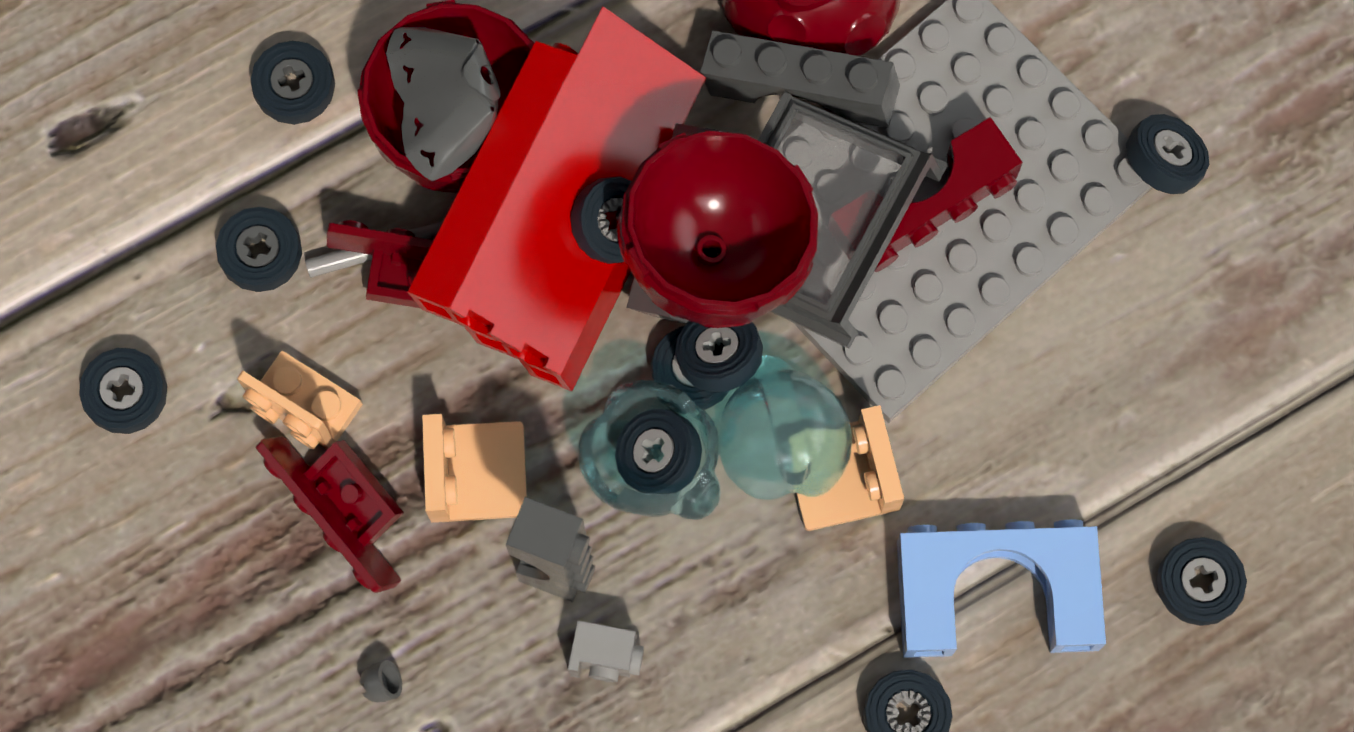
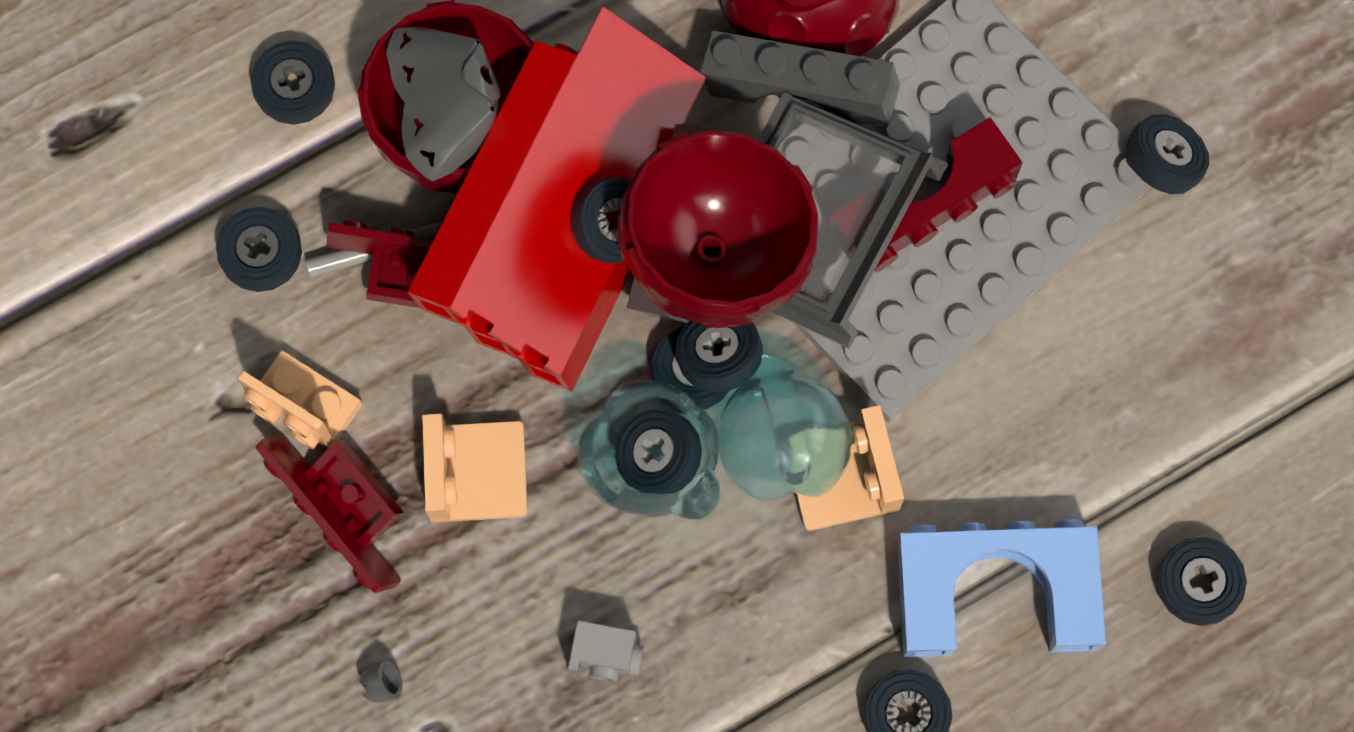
black bush [79,348,167,434] -> none
dark grey arch [506,497,595,602] -> none

